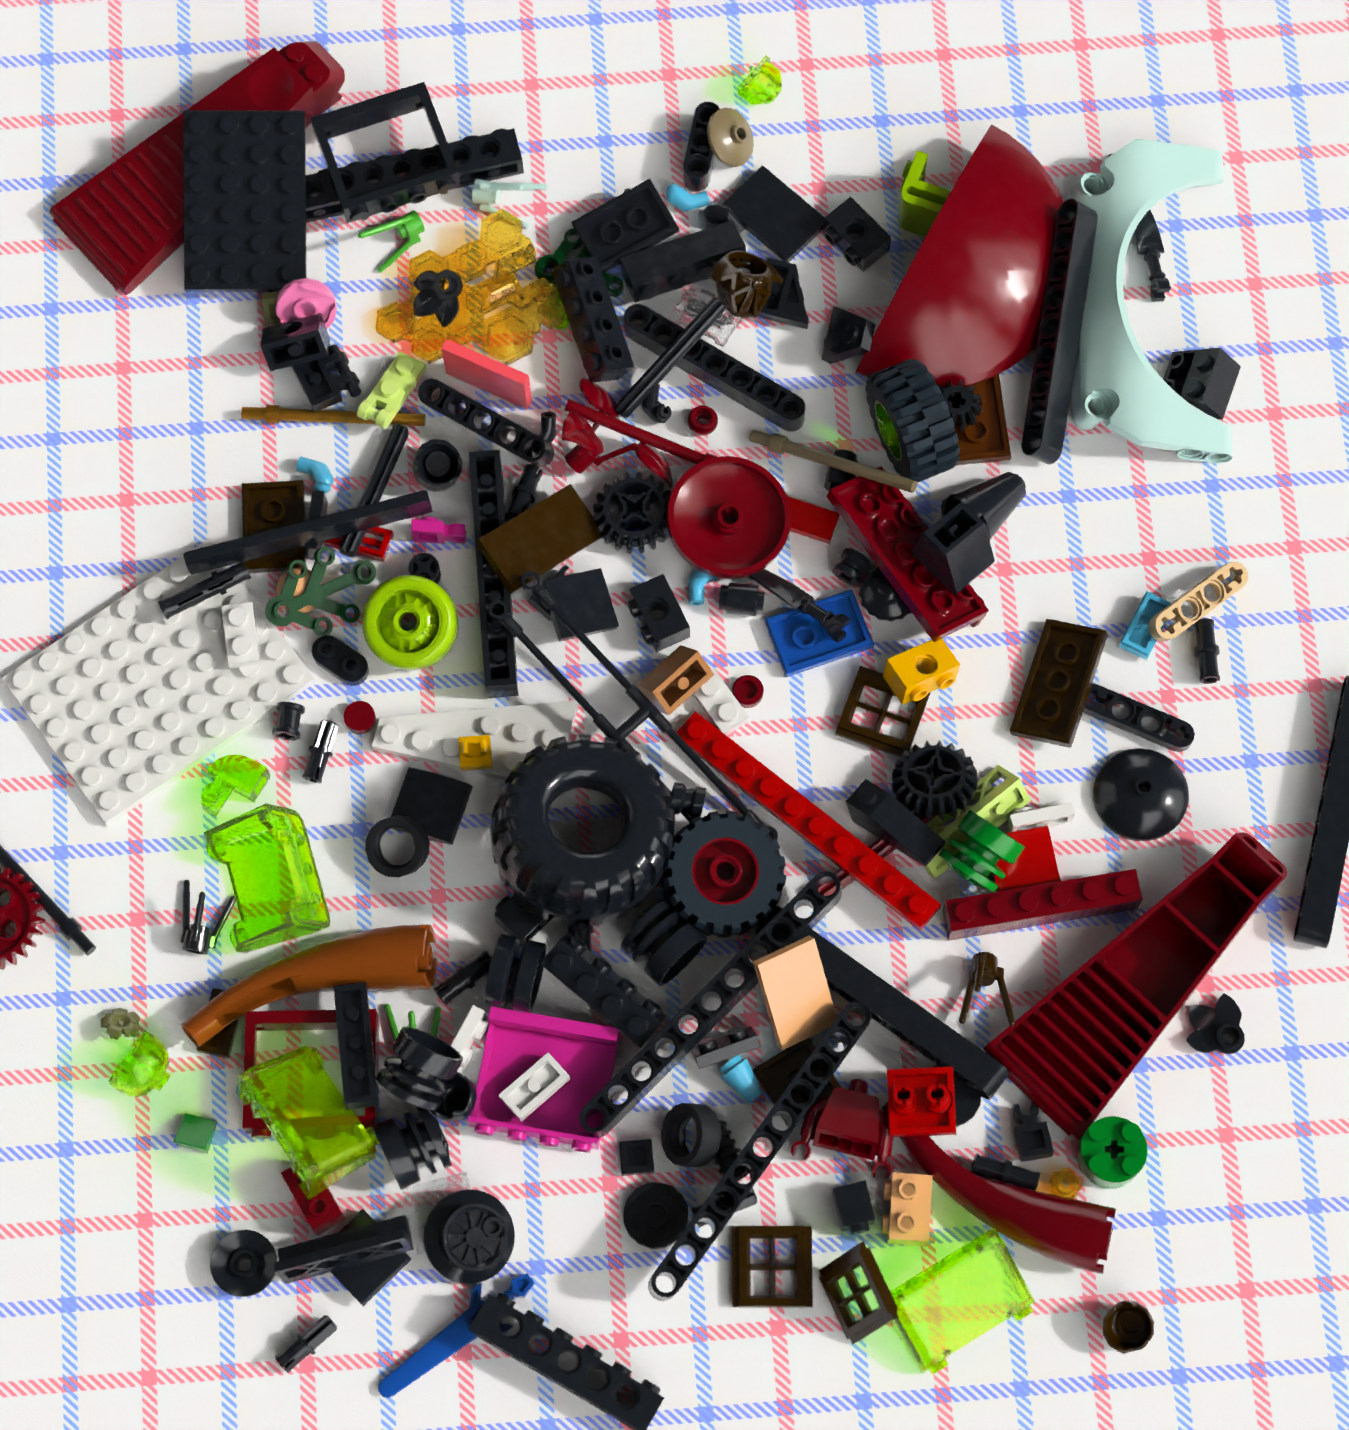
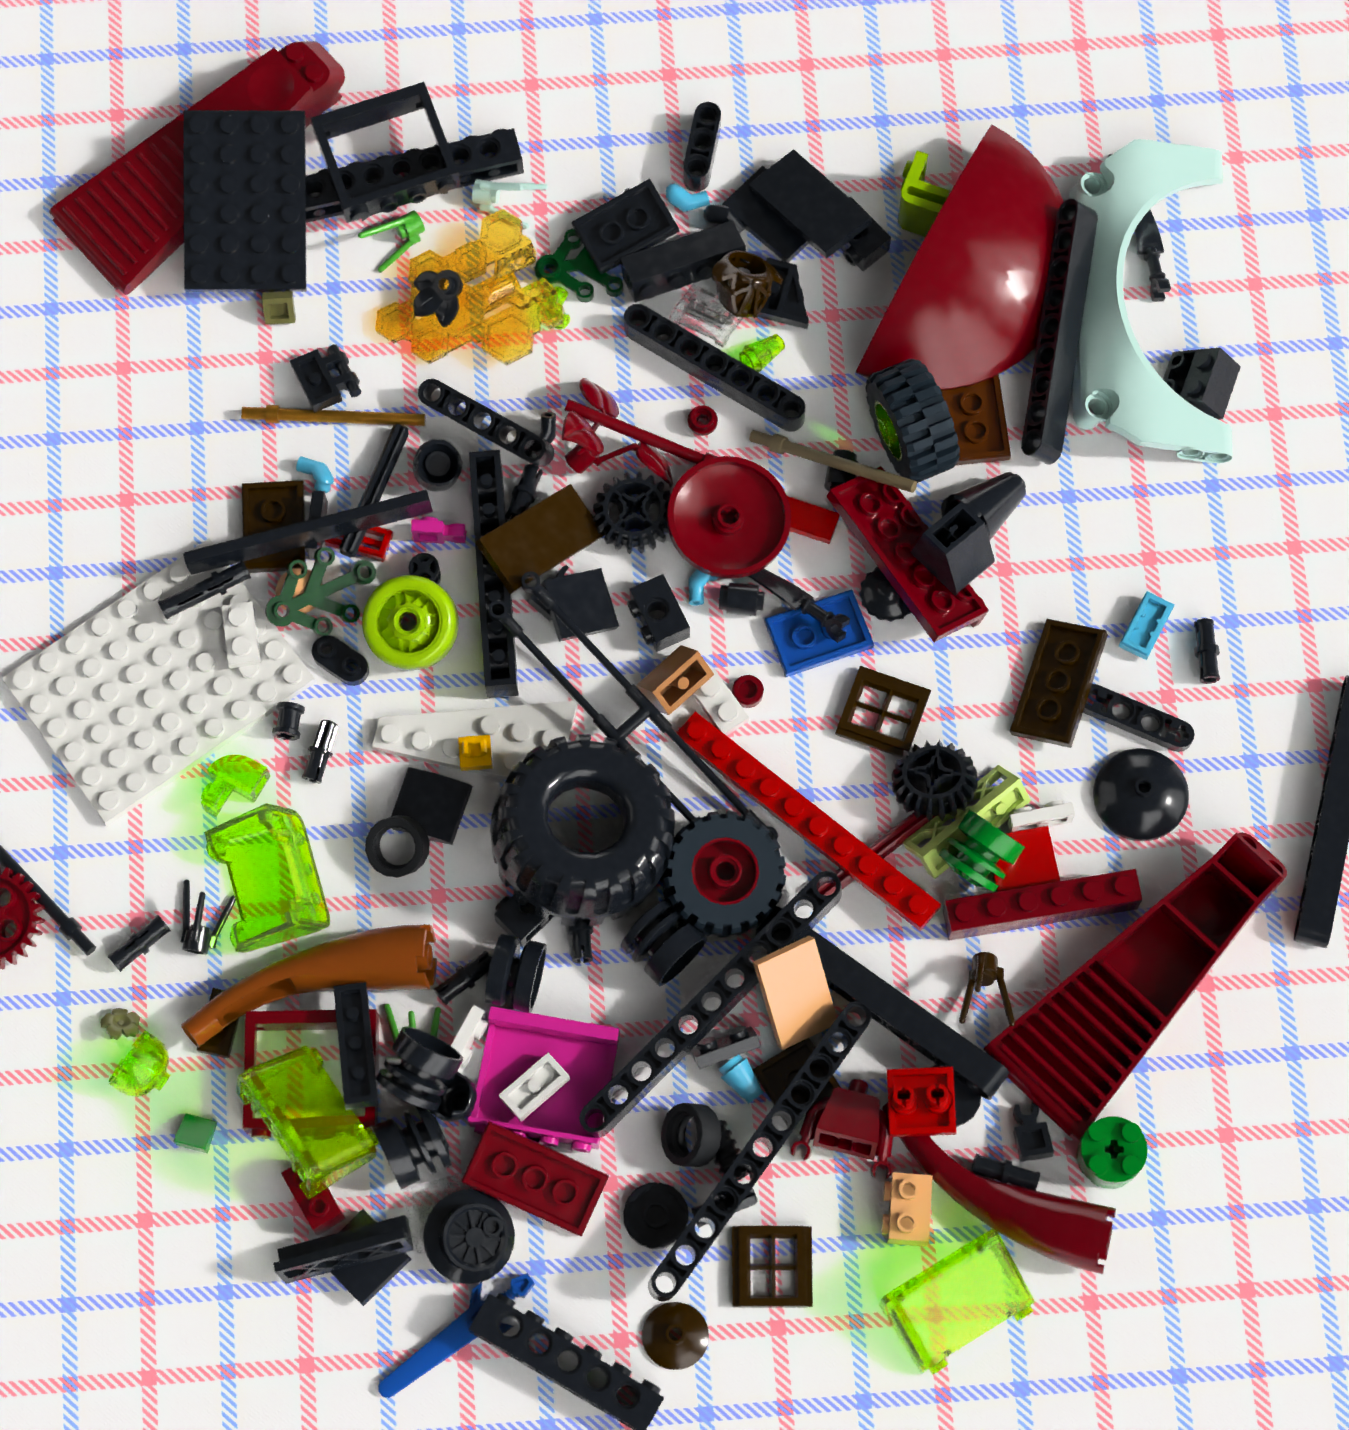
black dish [210,1230,277,1297] -> none
black brick [260,313,330,371] -> none
bright pink tile [275,278,337,329] -> none
black axle [275,1315,337,1373] -> none
dark red tile [343,701,376,734] -> none
yellowish green plate [357,351,427,429] -> none
coral tile [441,340,532,409] -> none
black brick [540,932,667,1048] -> none
black brick [552,257,634,382] -> none
black axle [614,297,727,418] -> none
black tile [619,1139,655,1176] -> none
black arm [642,384,672,423] -> none
black wheel [671,782,706,818] -> none
dark tan dish [707,108,754,167] -> none
clear neon green piece [737,55,782,105] -> none
dark brown piece [819,1242,899,1344] -> none
black wing [821,306,876,364] -> none
black wheel [832,548,871,586] -> none
black brick [832,1180,876,1235] -> none
black slope [845,779,946,867] -> none
yellow brick [883,639,960,705] -> none
black gear [939,379,982,432] -> none
clear yellow plate [1049,1168,1082,1199] -> none
dark brown hair [1102,1300,1154,1354] -> none
tan beam [1148,562,1248,642] -> none
black plate [1186,993,1245,1054] -> none
none -> black pin [107,915,171,972]
none -> dark red tile [461,1120,609,1237]
none -> dark brown dish [642,1302,709,1370]
none -> clear neon green cone [739,334,785,372]
none -> black tile [748,149,872,259]

